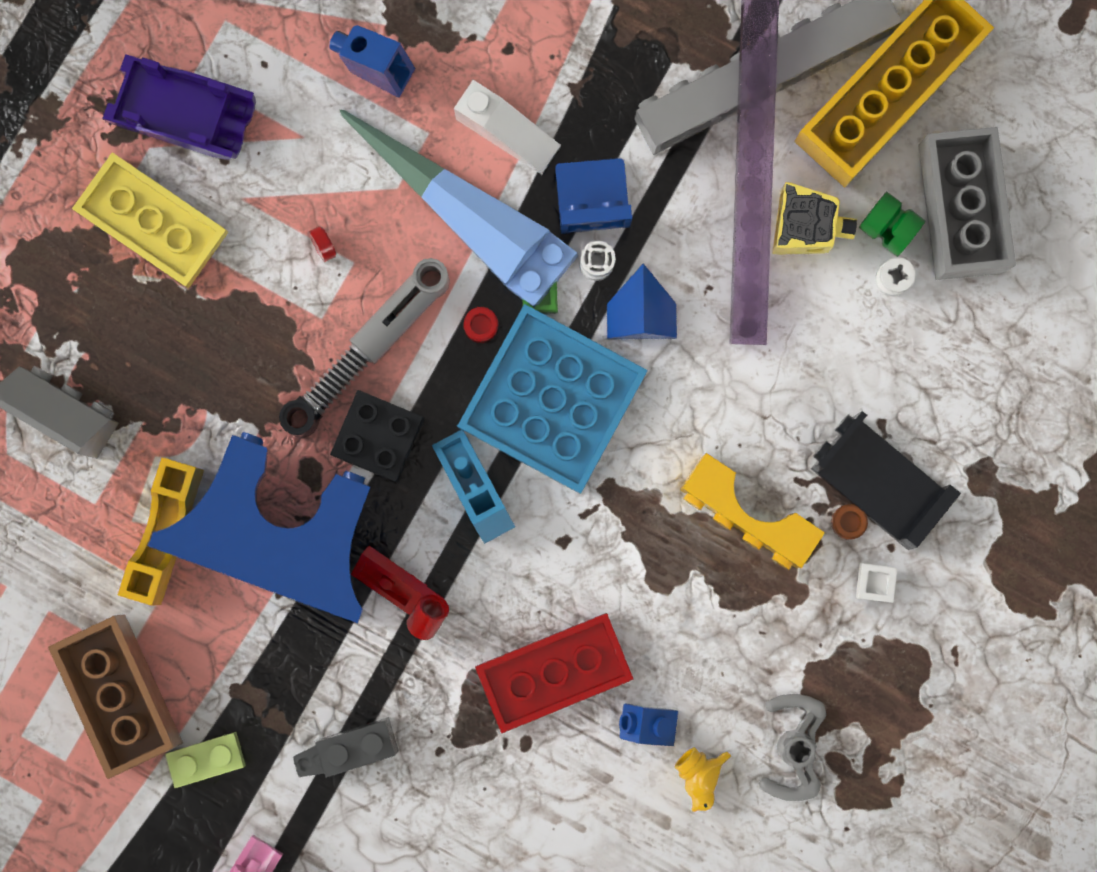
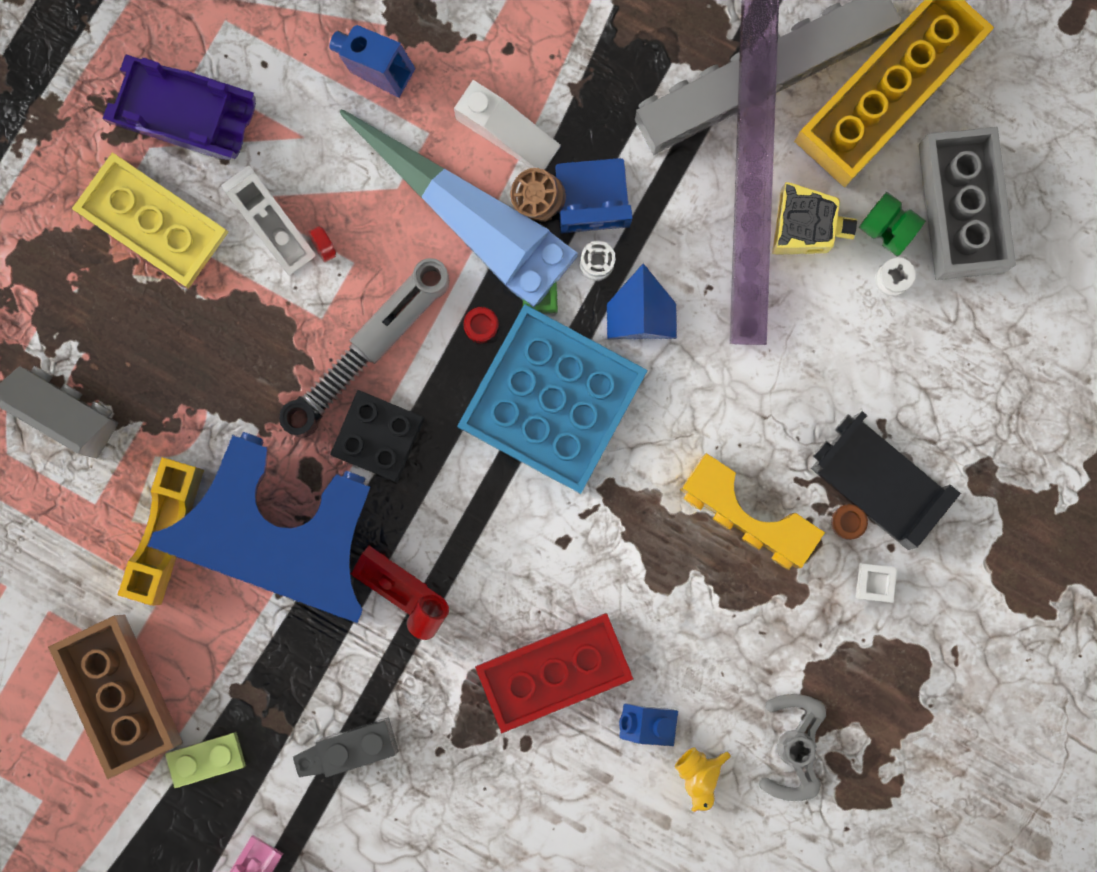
dark azure slope [432,430,515,544] -> none
none -> white slope [221,165,317,276]
none -> medium nougat wheel [510,168,566,222]

